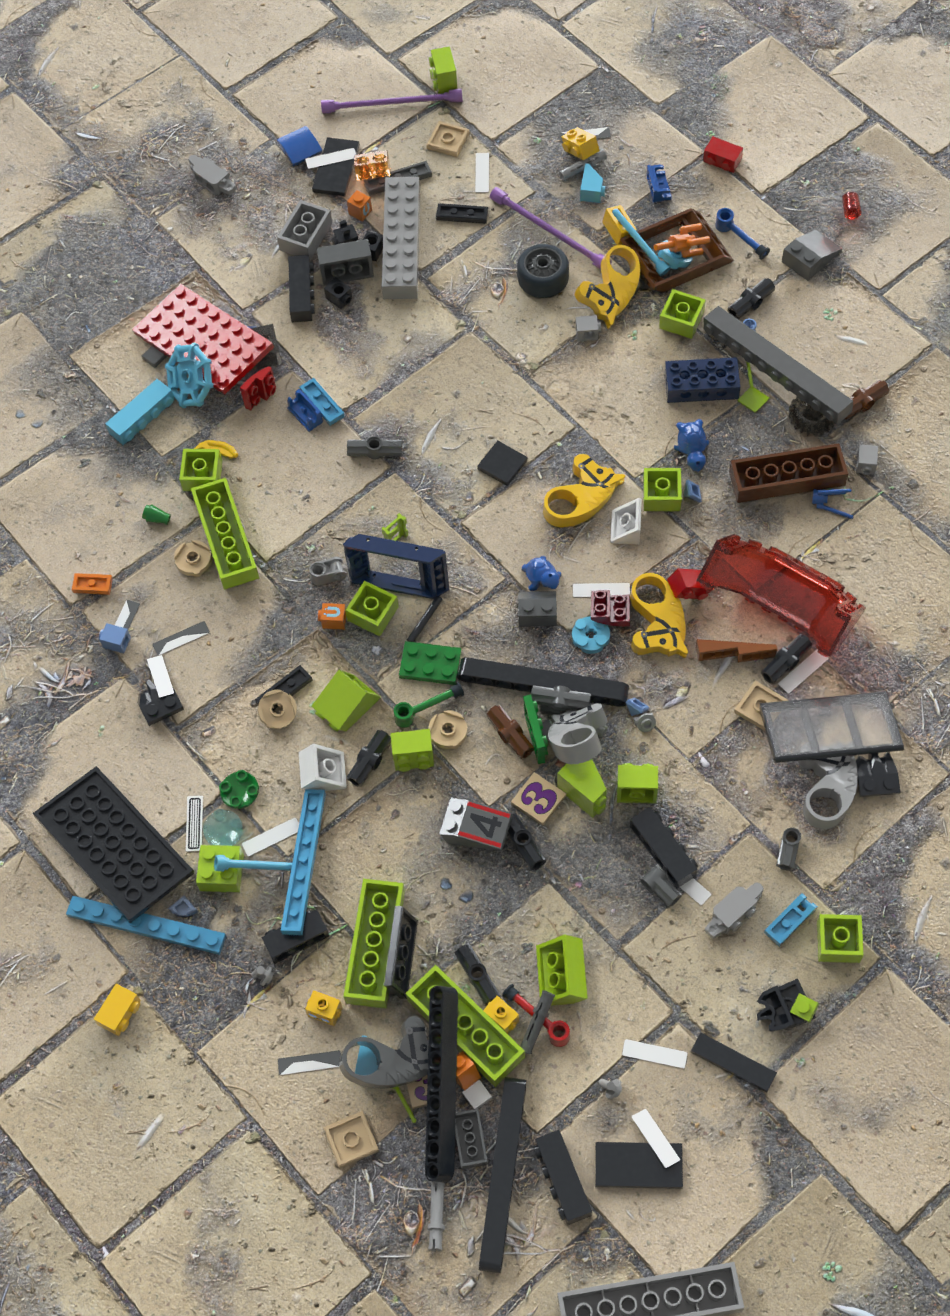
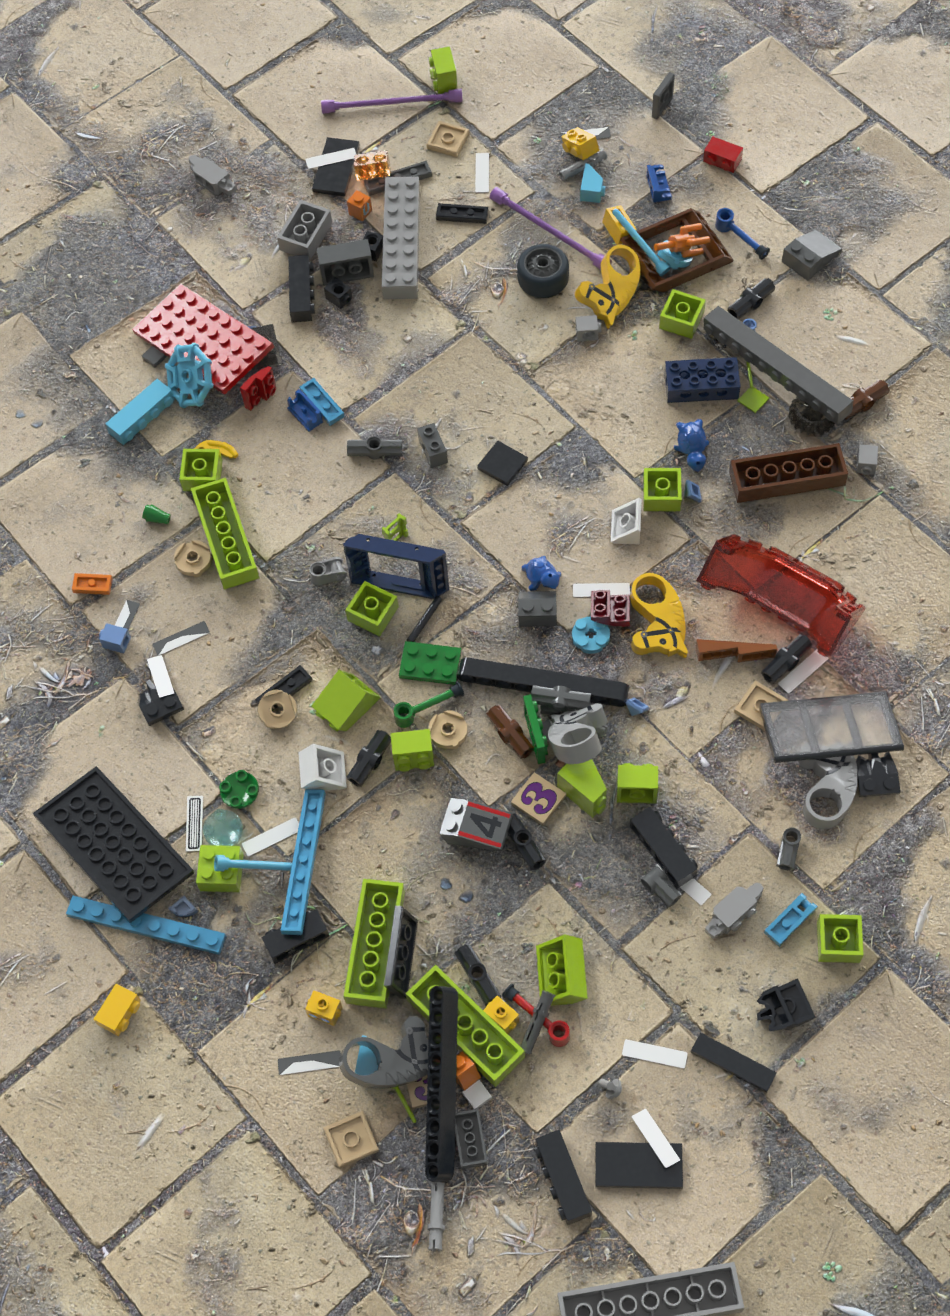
light grey plate [251,966,274,986] -> none
blue slope [277,126,323,166] -> none
orange brick [318,603,346,630] -> none
black brick [332,220,359,245] -> none
black beam [479,1077,527,1273] -> none
yellow animal [543,454,625,528] -> none
light grey plate [633,713,656,732] -> none
red brick [667,568,714,600] -> none
lime plate [790,993,819,1023] -> none
blue plant [812,489,854,519] -> none
clear red brick [842,192,862,220] -> none
none -> dark grey brick [417,423,448,468]
none -> dark grey tile [652,72,675,119]

